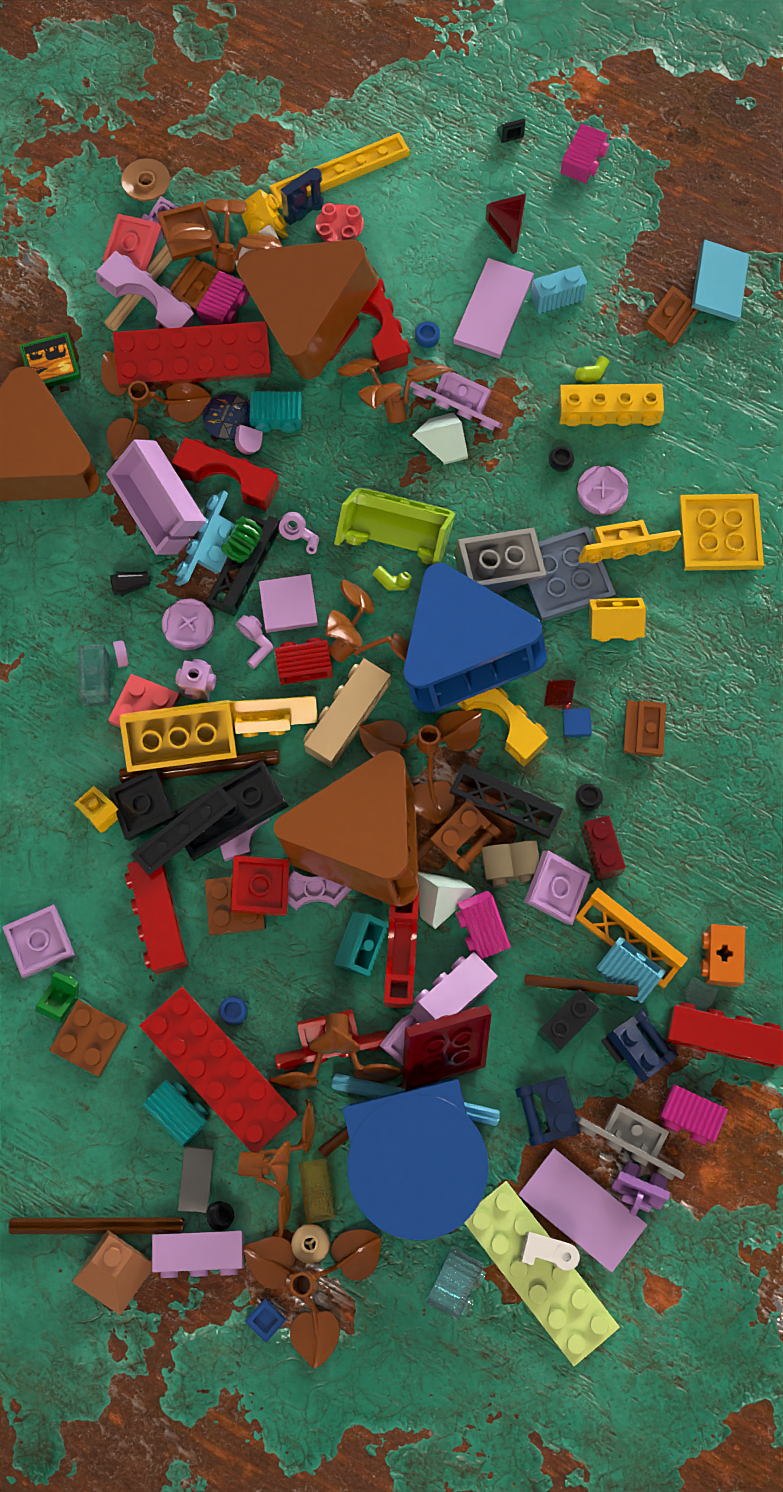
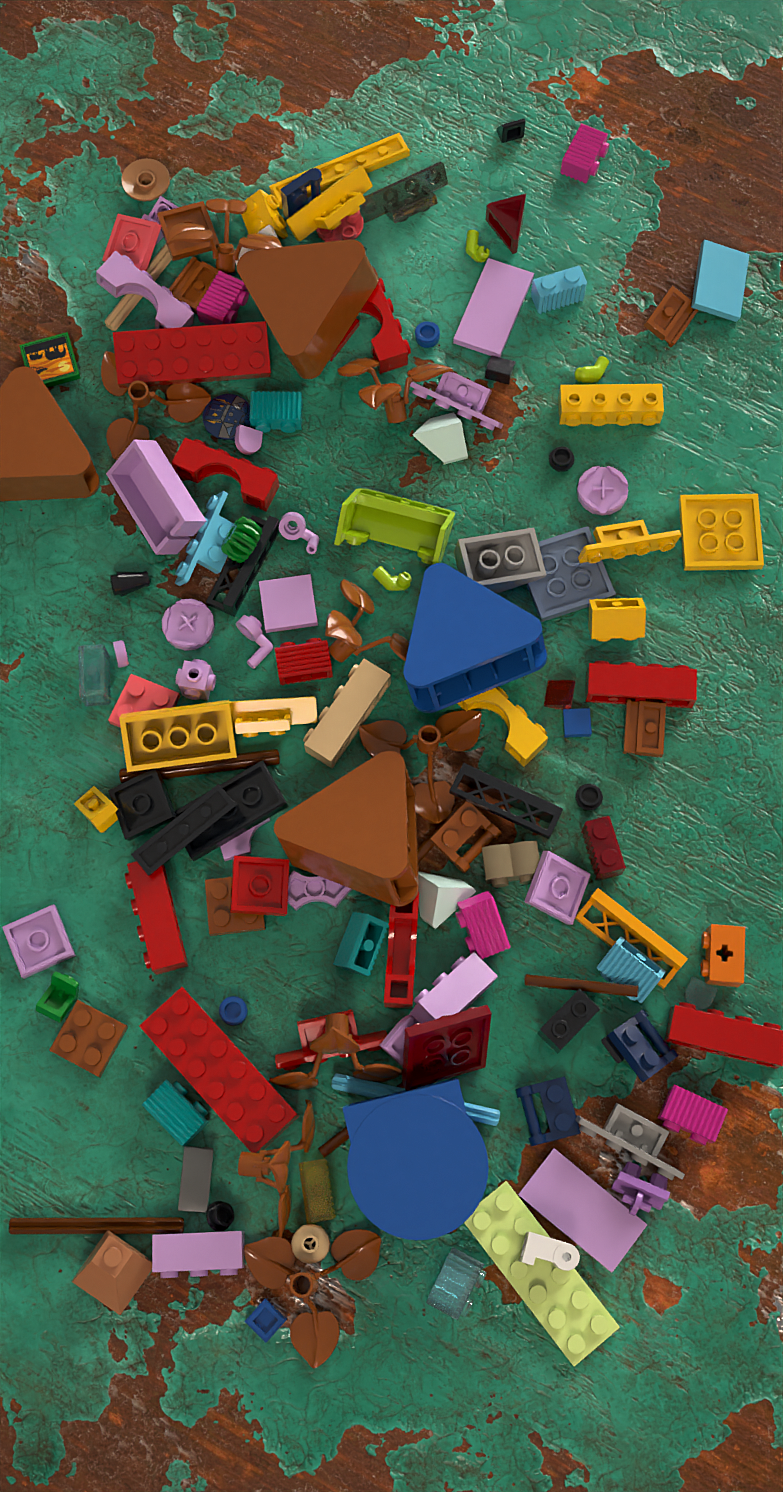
none -> yellow bracket [286,165,373,241]
none -> clear smoke bracket [359,162,448,223]
none -> lime arm [465,230,490,263]
none -> black slope [485,356,516,385]
none -> red brick [585,661,697,708]

